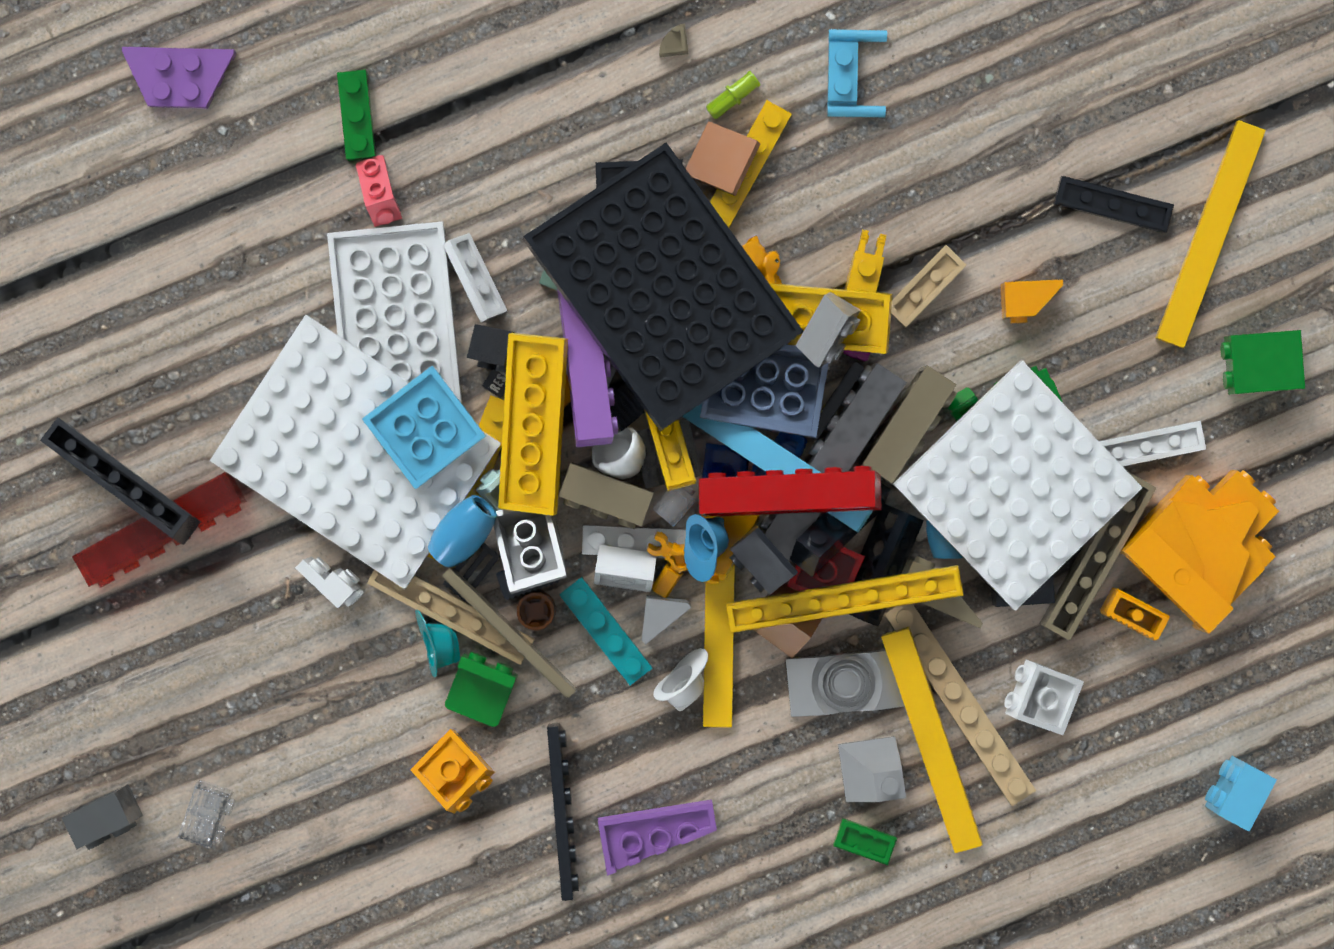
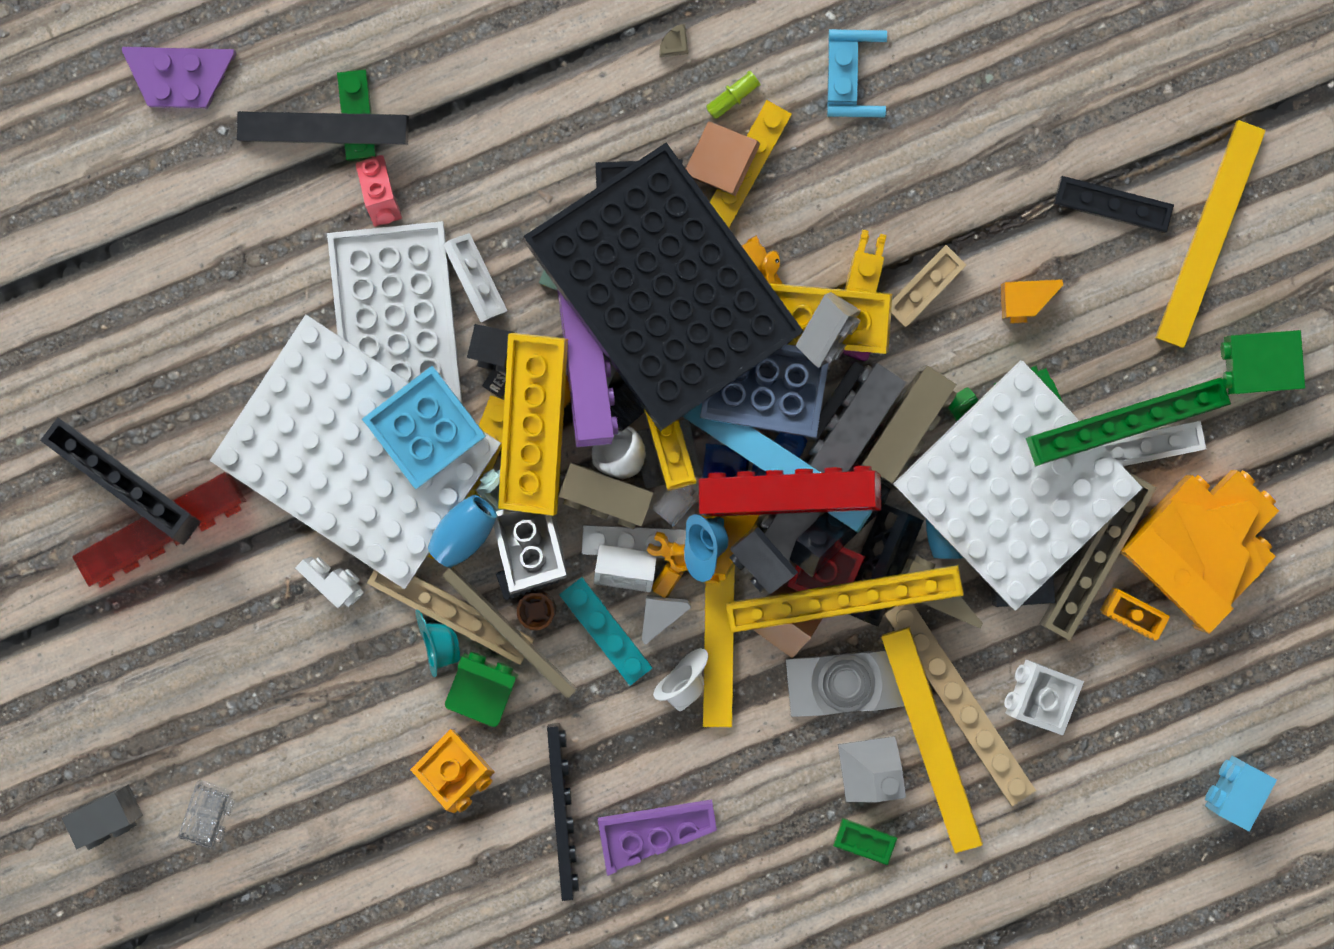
black tile [443,543,501,602] -> none
none -> black tile [237,111,409,145]
none -> green tile [1025,377,1231,467]

